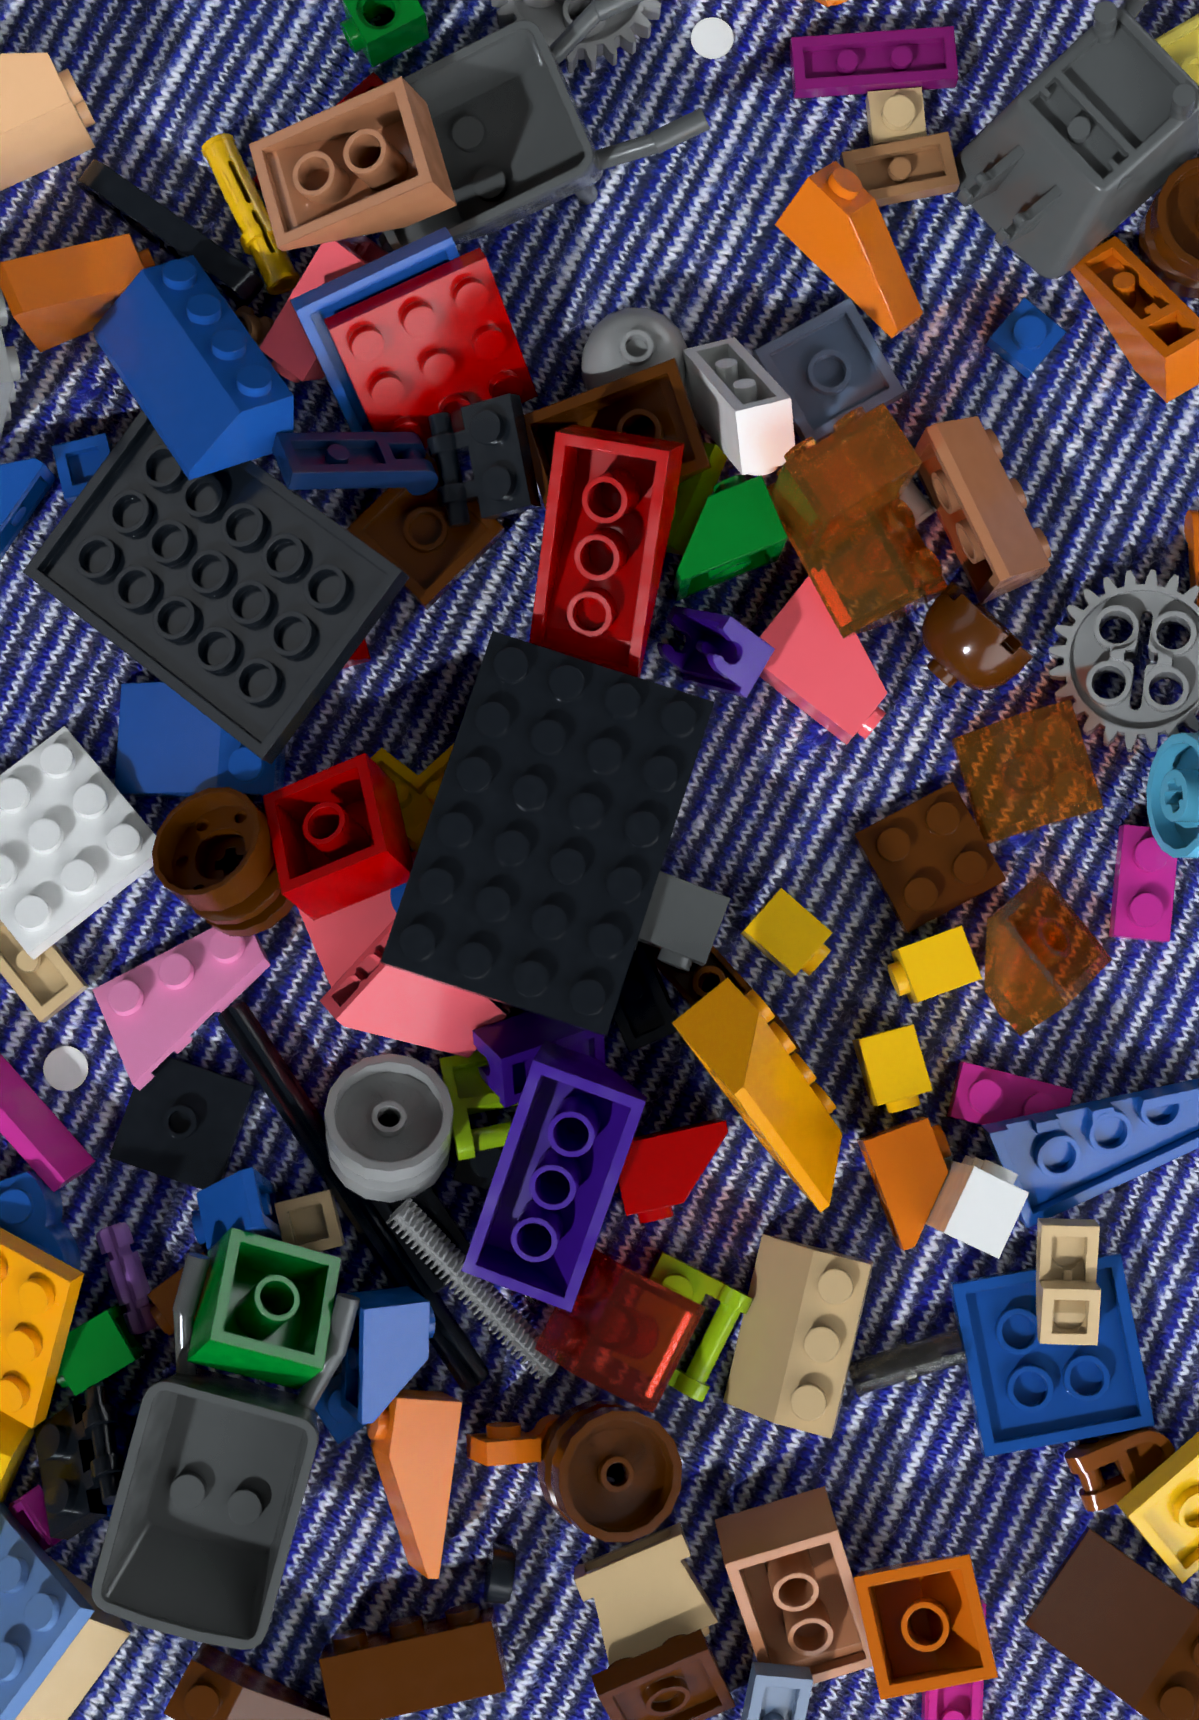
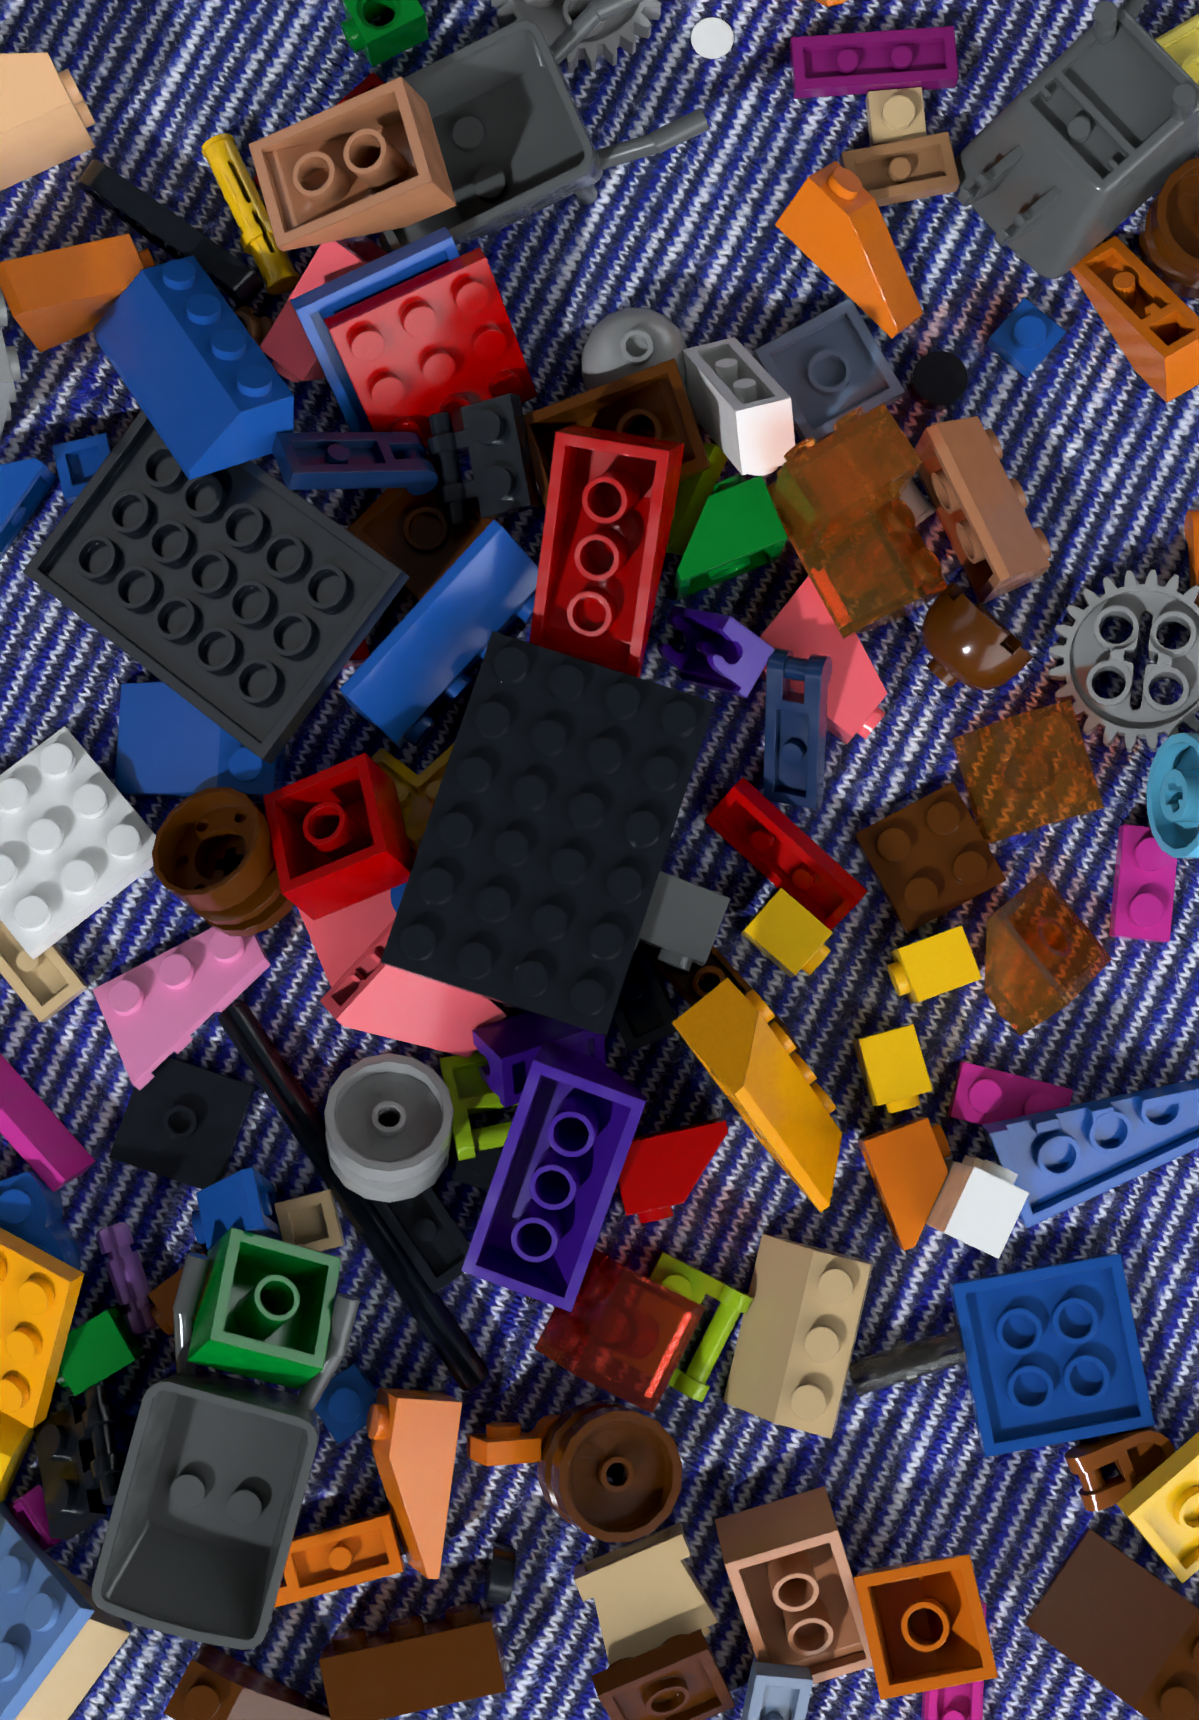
white sticker [43,1046,88,1091] -> none
slope [341,1286,435,1425] -> none
light grey axle [386,1198,563,1384] -> none
tan slope [1036,1218,1101,1346] -> none
none -> orange plate [274,1510,405,1608]
none -> blue slope [339,520,538,751]
none -> red plate [704,777,868,931]
none -> dark blue plate [763,648,832,809]
none -> black tile [910,351,968,410]

